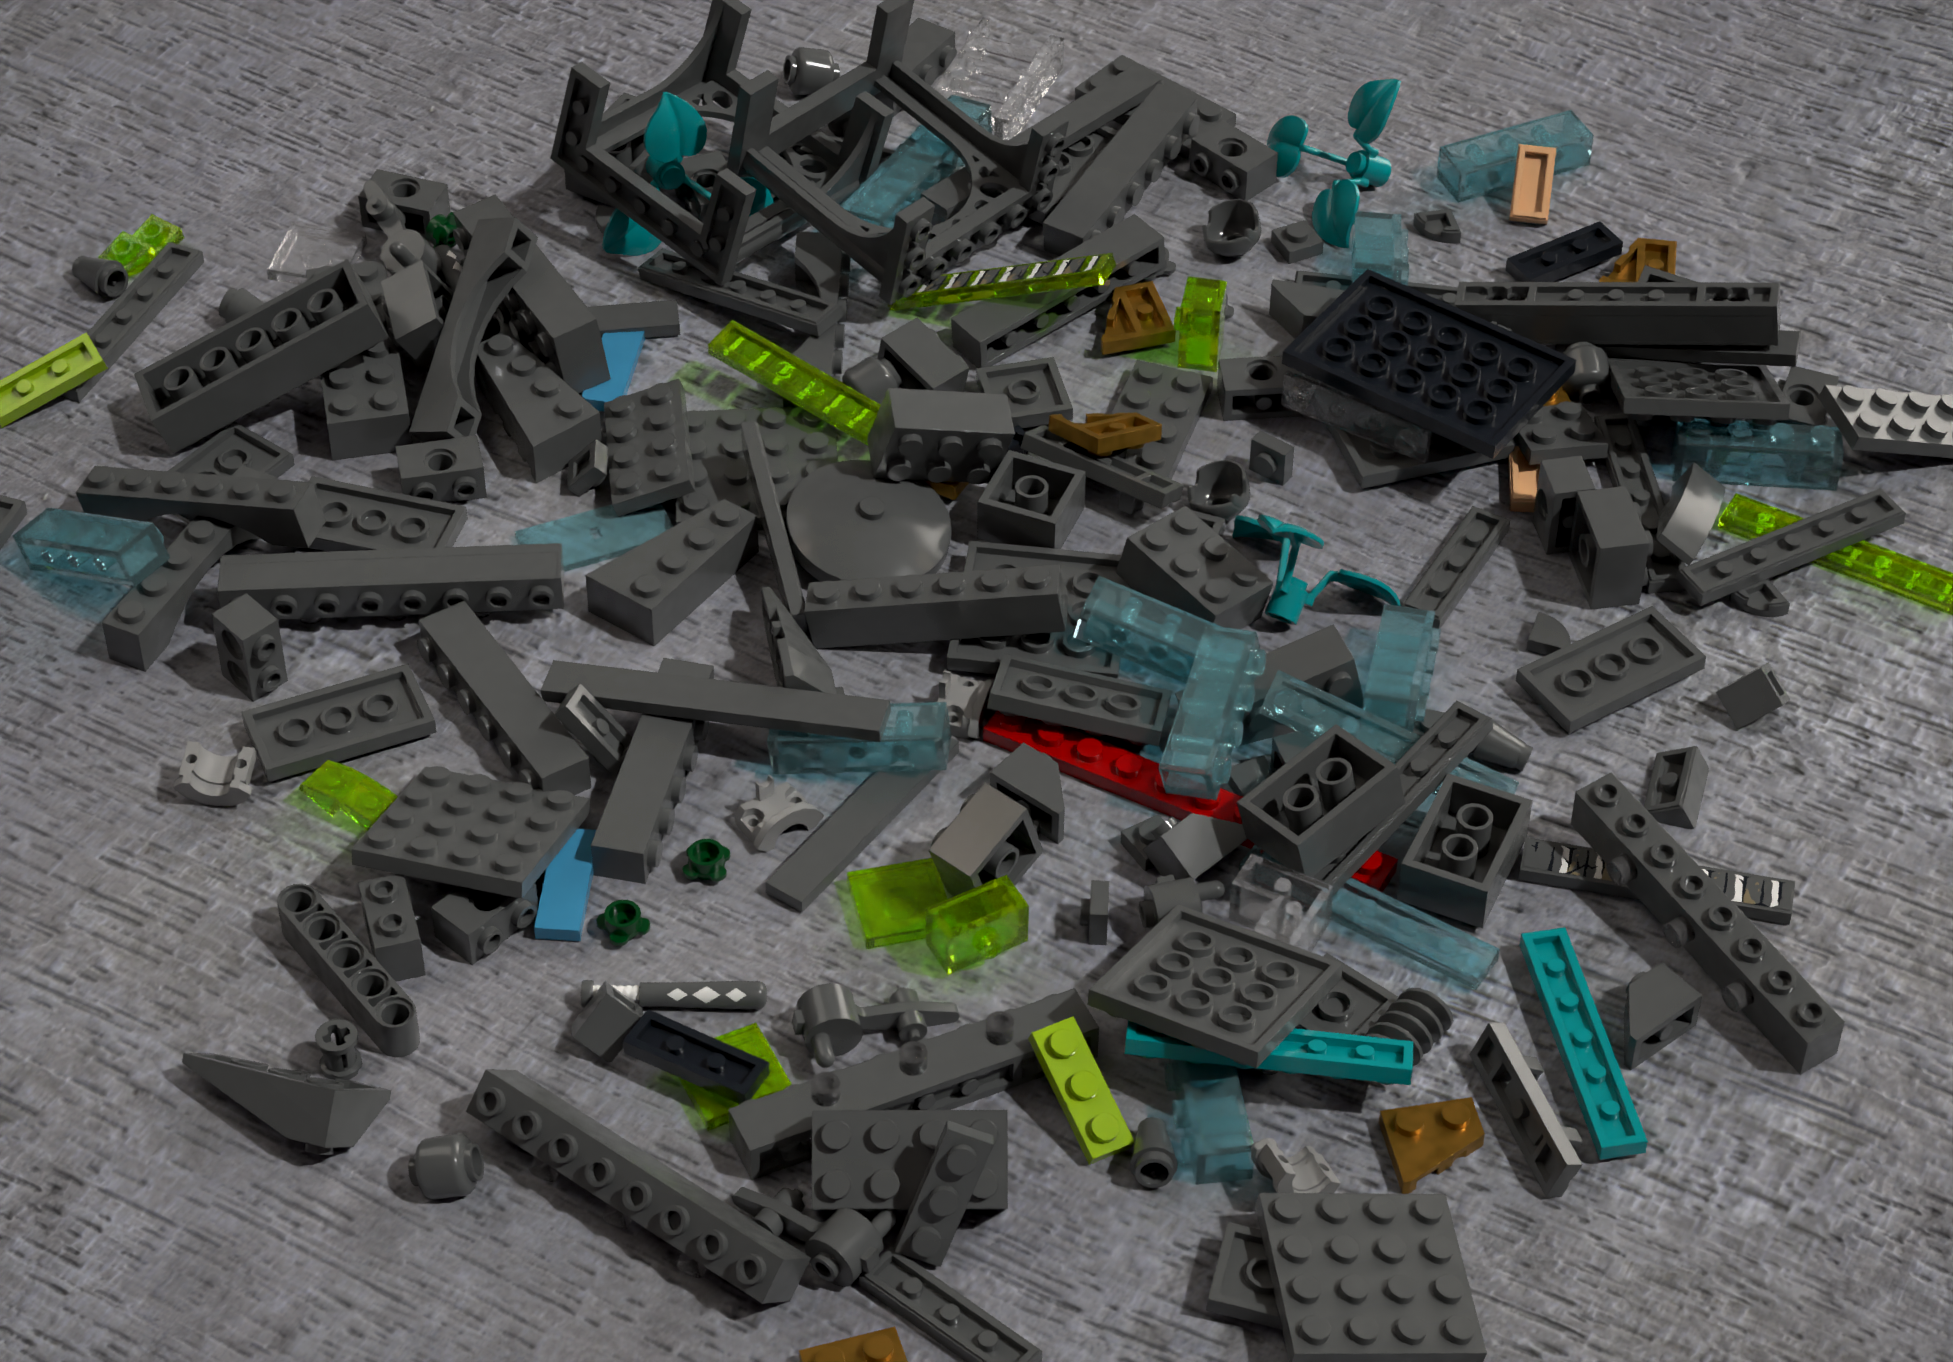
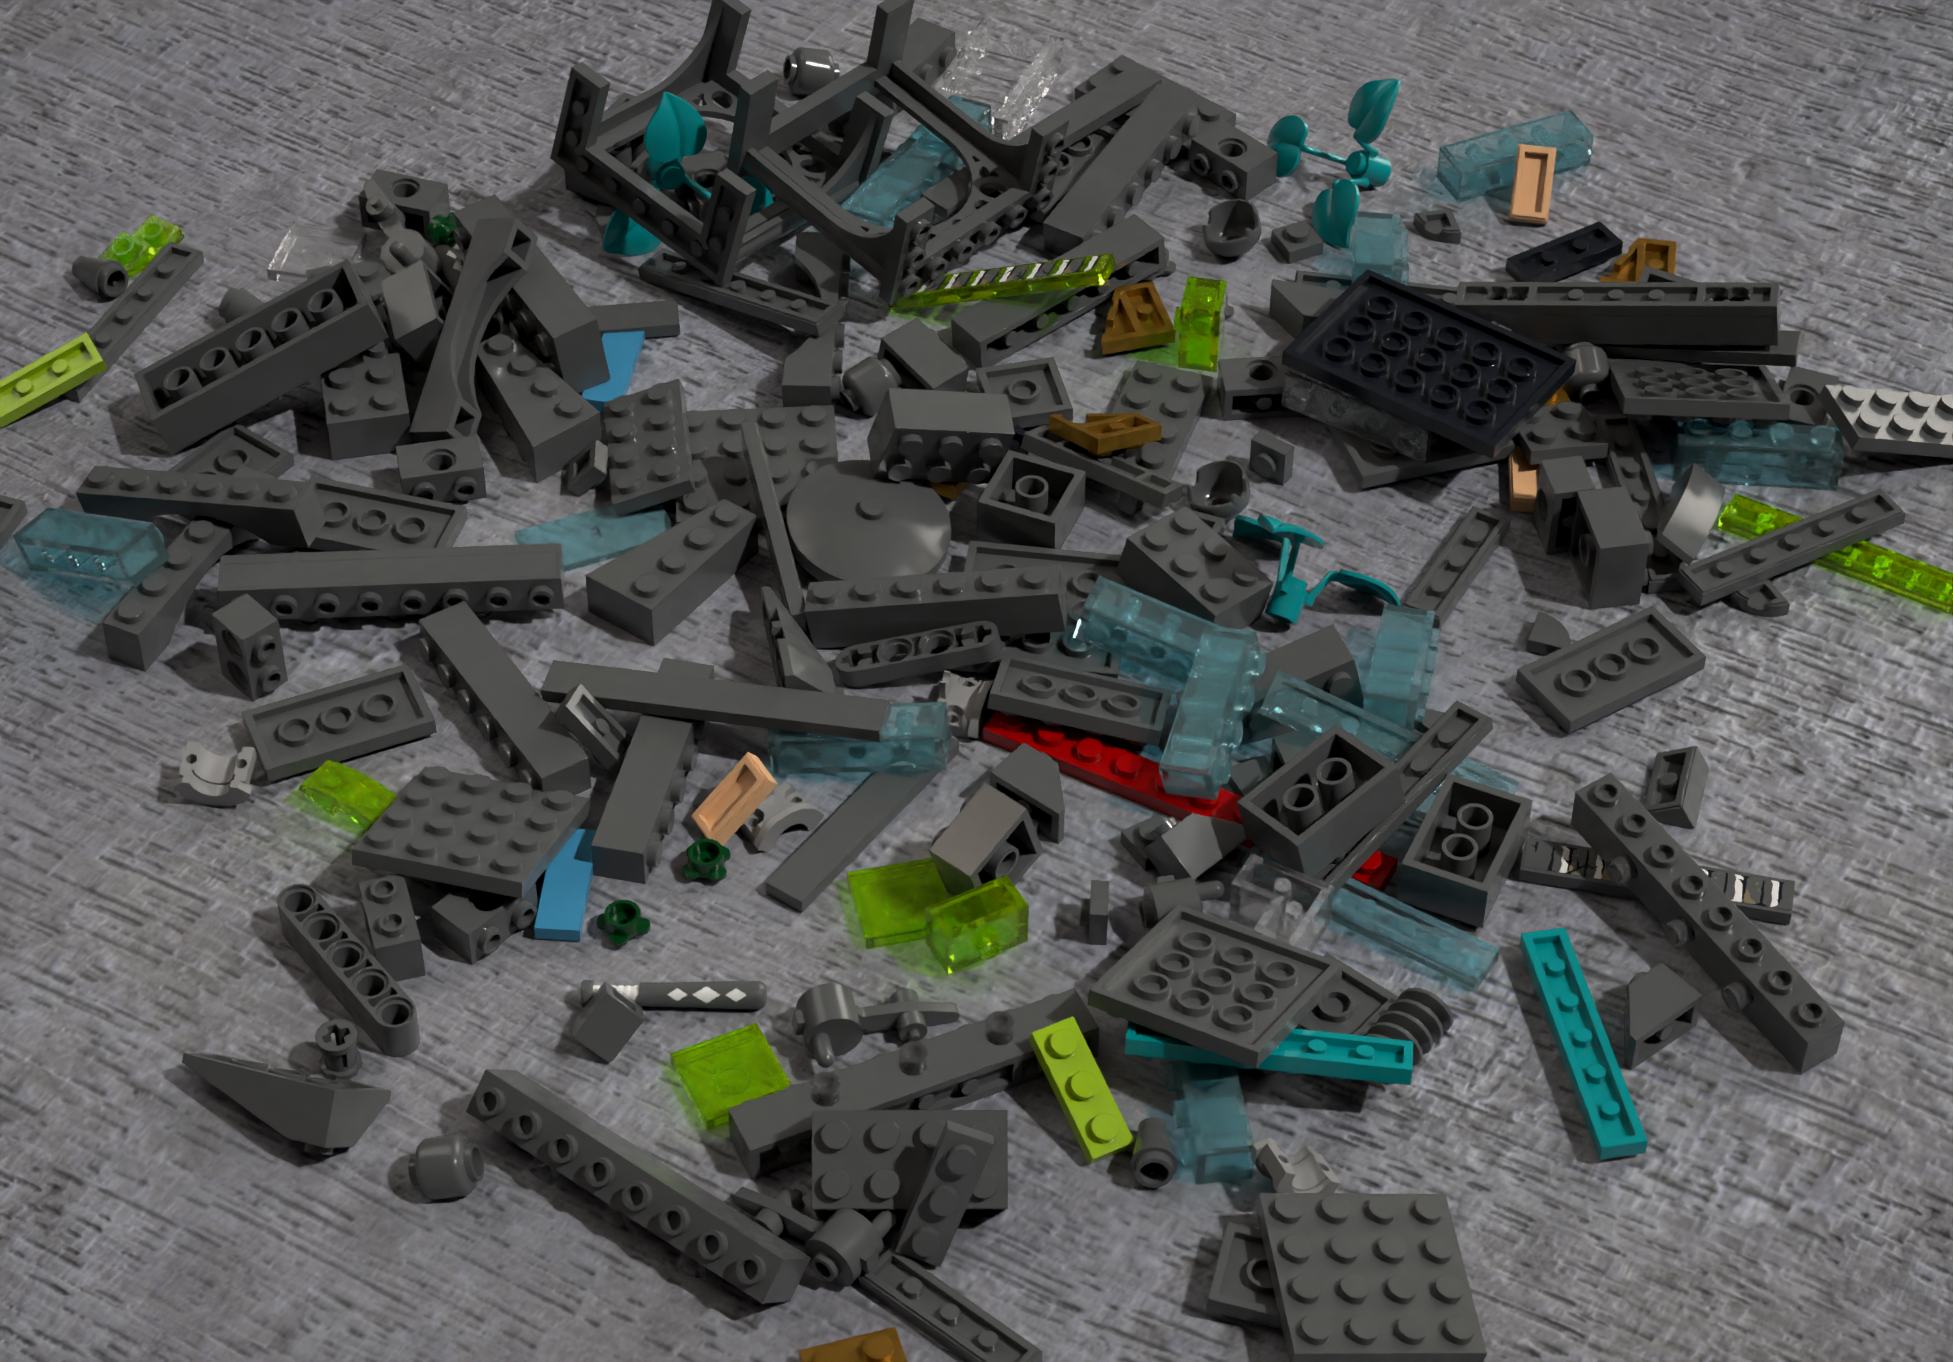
black plate [623,1009,770,1104] -> none
clear neon green tile [708,320,881,446] -> none
pearl gold wing [1378,1097,1485,1194] -> none
dark grey hinge [1469,1022,1583,1197] -> none
dark grey cone [1470,720,1533,771] -> none
dark grey panel [1716,662,1790,729] -> none
none -> light nougat tile [690,752,778,846]
none -> dark grey beam [835,621,1003,687]

